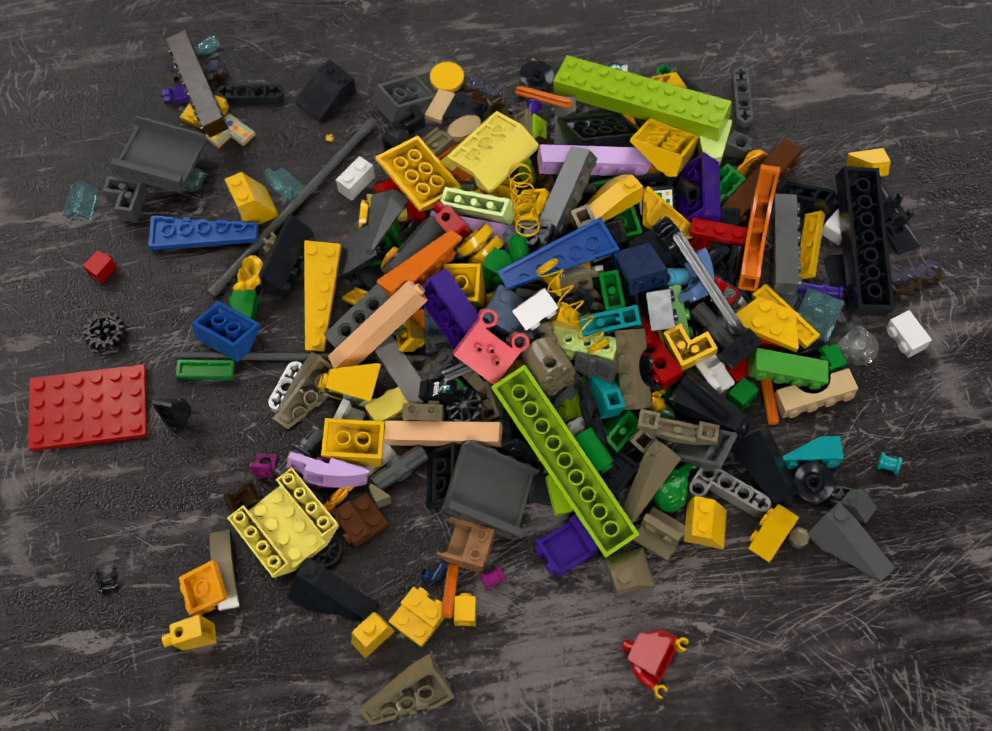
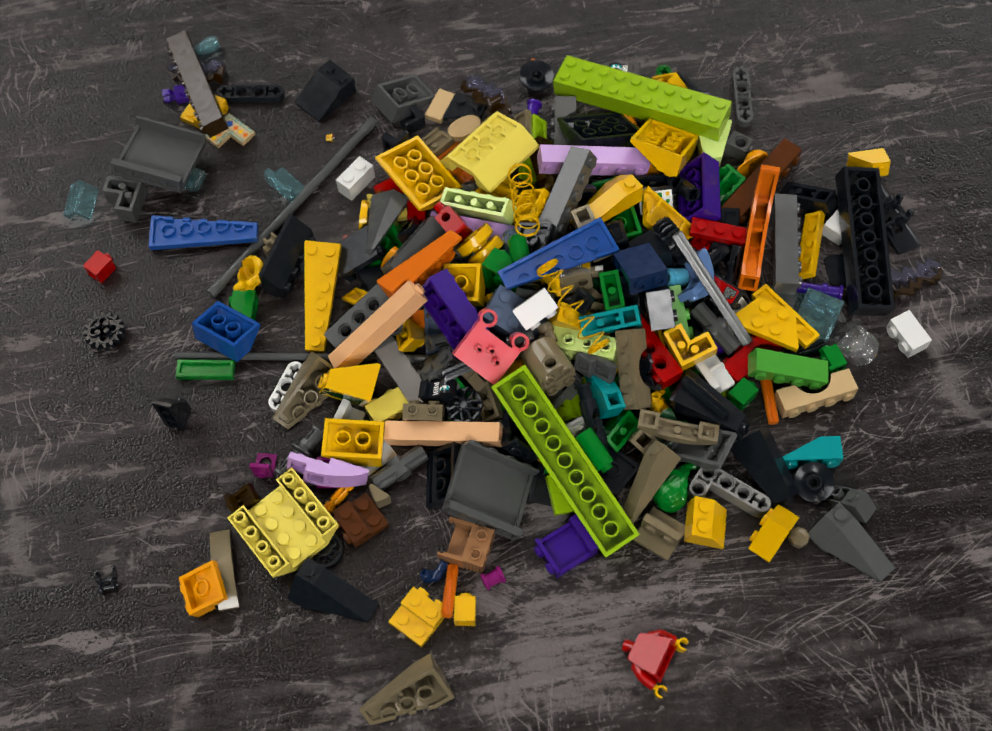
red plate [28,364,147,451] -> none
yellow torso [162,615,217,650] -> none
yellow slope [225,172,279,225] -> none
yellow torso [351,612,395,659] -> none
yellow tile [430,62,464,93] -> none
orange axle [515,86,573,109] -> none
dark tan slope [604,548,655,597] -> none
black brick [717,328,762,371] -> none
teal bush [877,452,902,475] -> none

